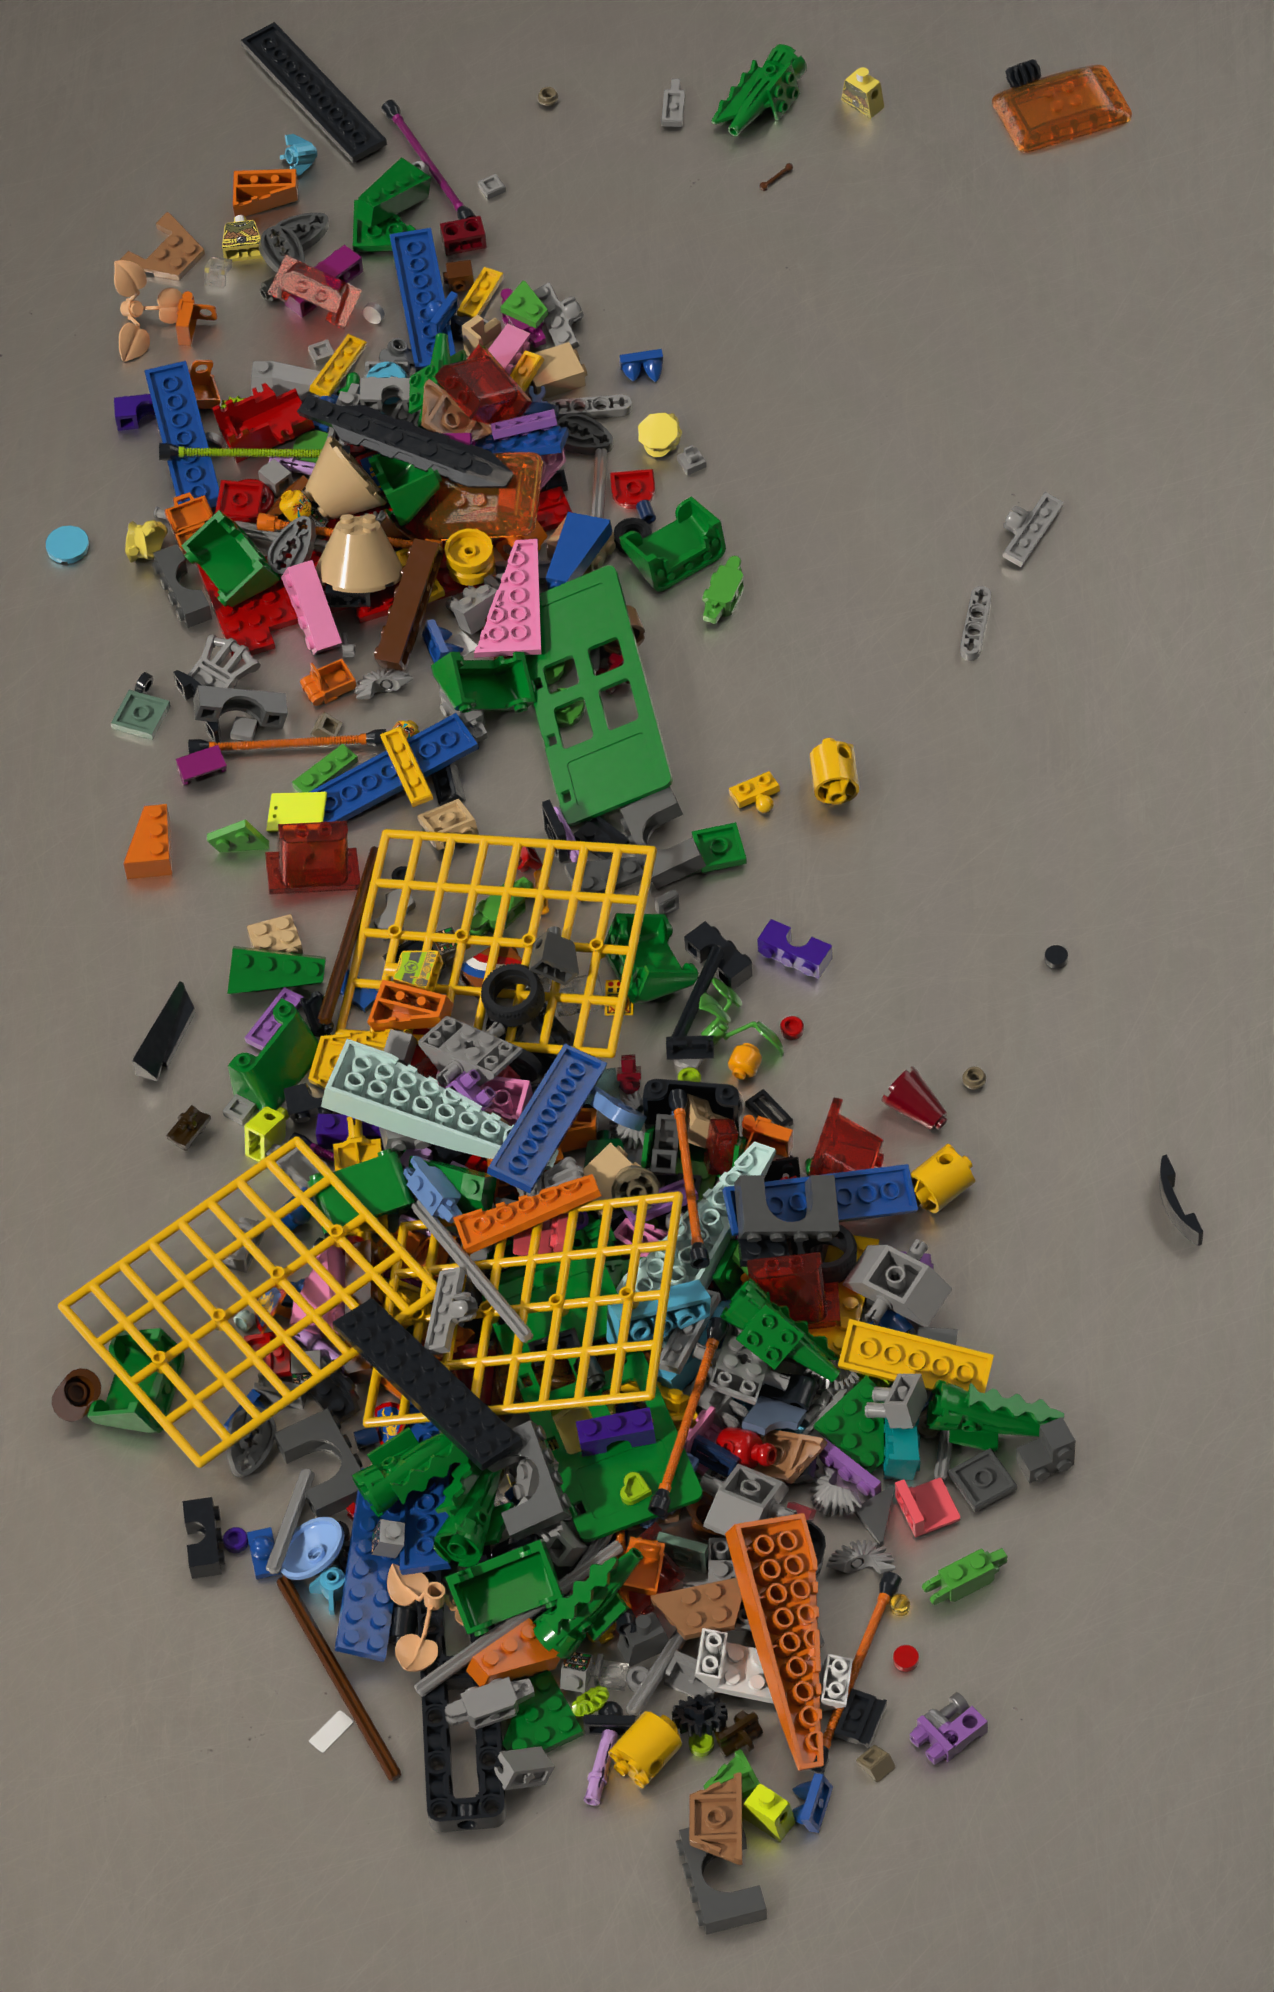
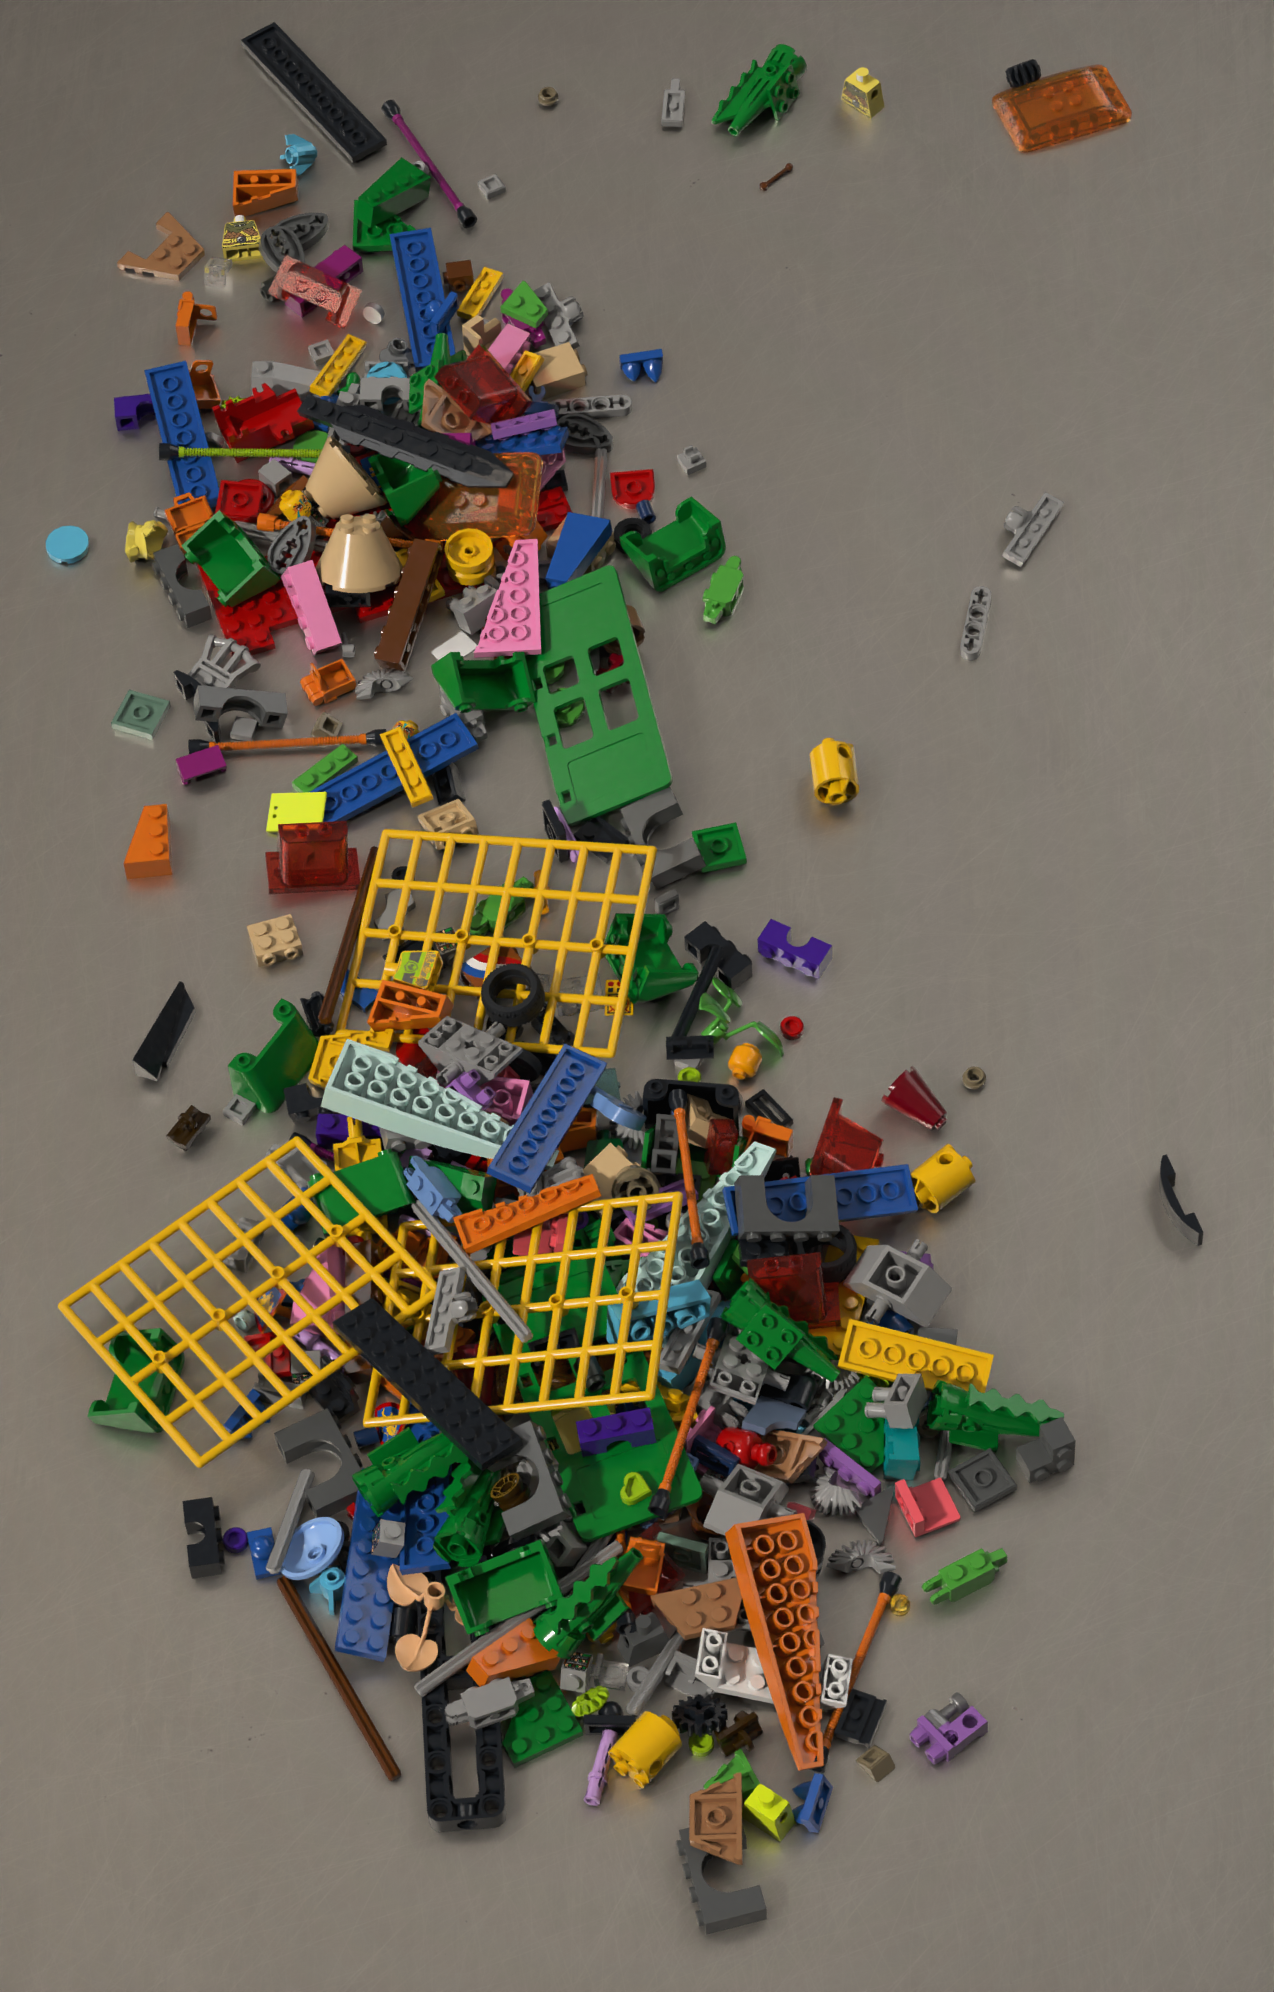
reddish brown piece [52,1368,101,1422] -> none
light nougat plant [114,260,182,362] -> none
black tile [135,672,154,694] -> none
bright green wing [207,819,269,852] -> none
green wedge [227,946,326,994] -> none
dark grey piece [227,1406,277,1477] -> none
neon yellow torso [244,1107,290,1162] -> none
medium lavender plate [245,987,304,1051] -> none
white sticker [309,1710,354,1753] -> none
light grey brick [384,1029,418,1066] -> none
blue tile [422,619,464,663] -> none
dark red brick [440,216,487,256] -> none
black tile [450,315,472,341] -> none
light grey hinge [494,1746,555,1790] -> none
red tile [517,847,543,872] -> none
dark grey torso [529,926,579,985] -> none
dark grey wing [564,857,643,902] -> none
dark red hips [617,1054,641,1094] -> none
light yellow piece [638,413,682,457] -> none
yellow plate [729,771,780,813] -> none
red tile [893,1645,919,1672] -> none
black tile [1044,945,1068,969] -> none
none -> dark brown wheel [490,1473,531,1512]

